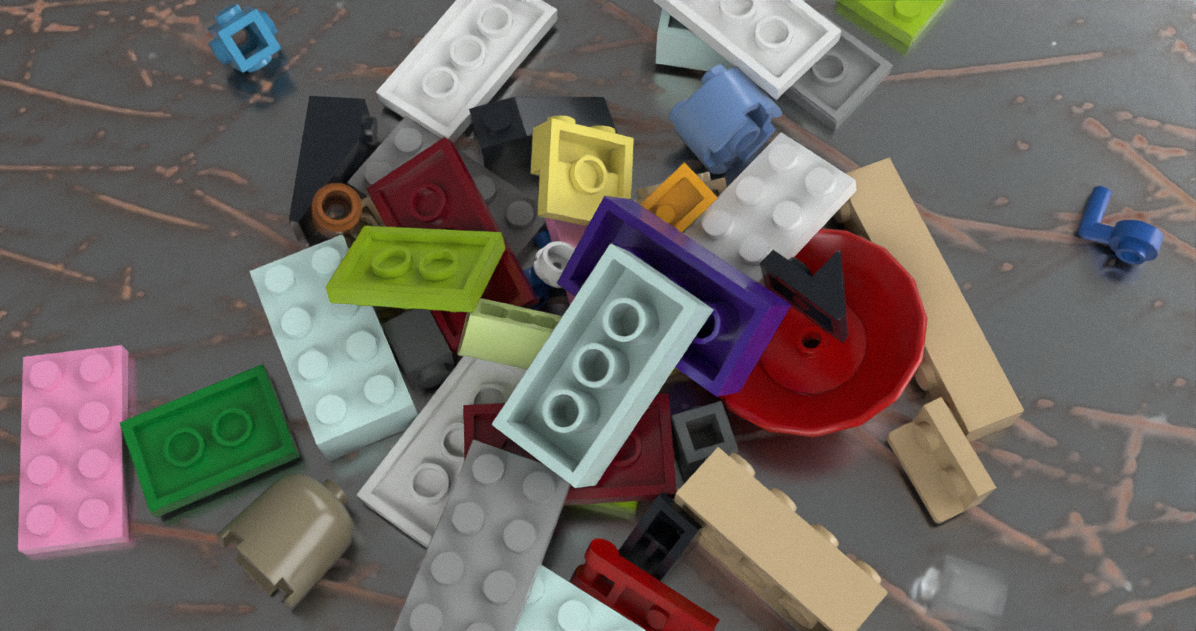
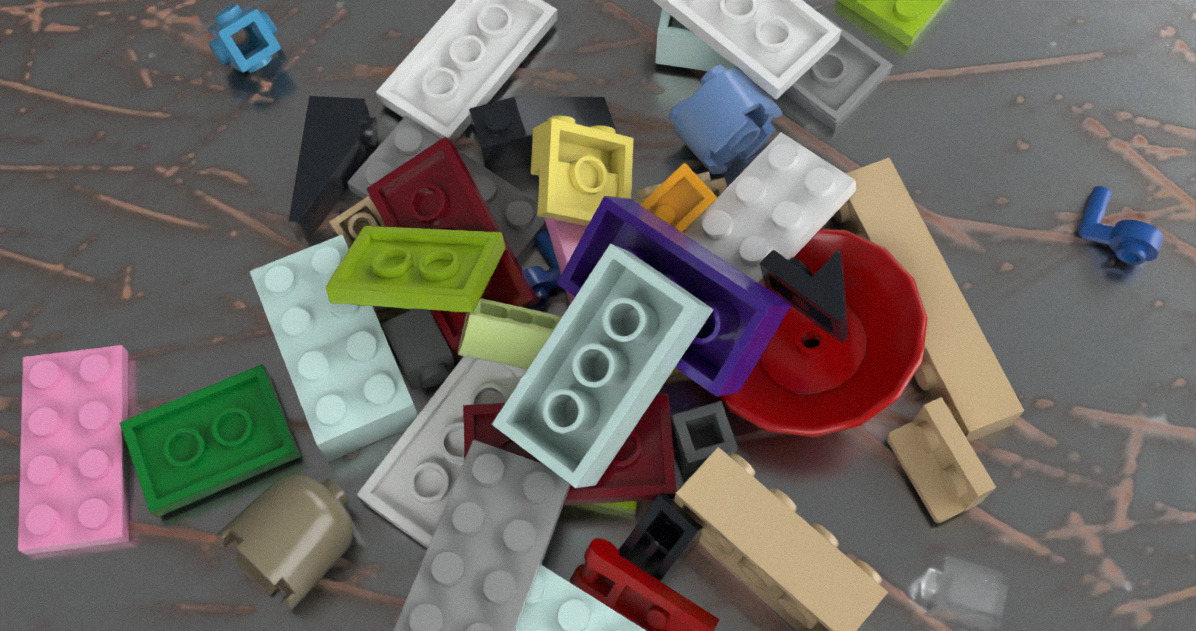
dark orange brick [312,183,362,239] -> none
white plate [533,241,575,288] -> none

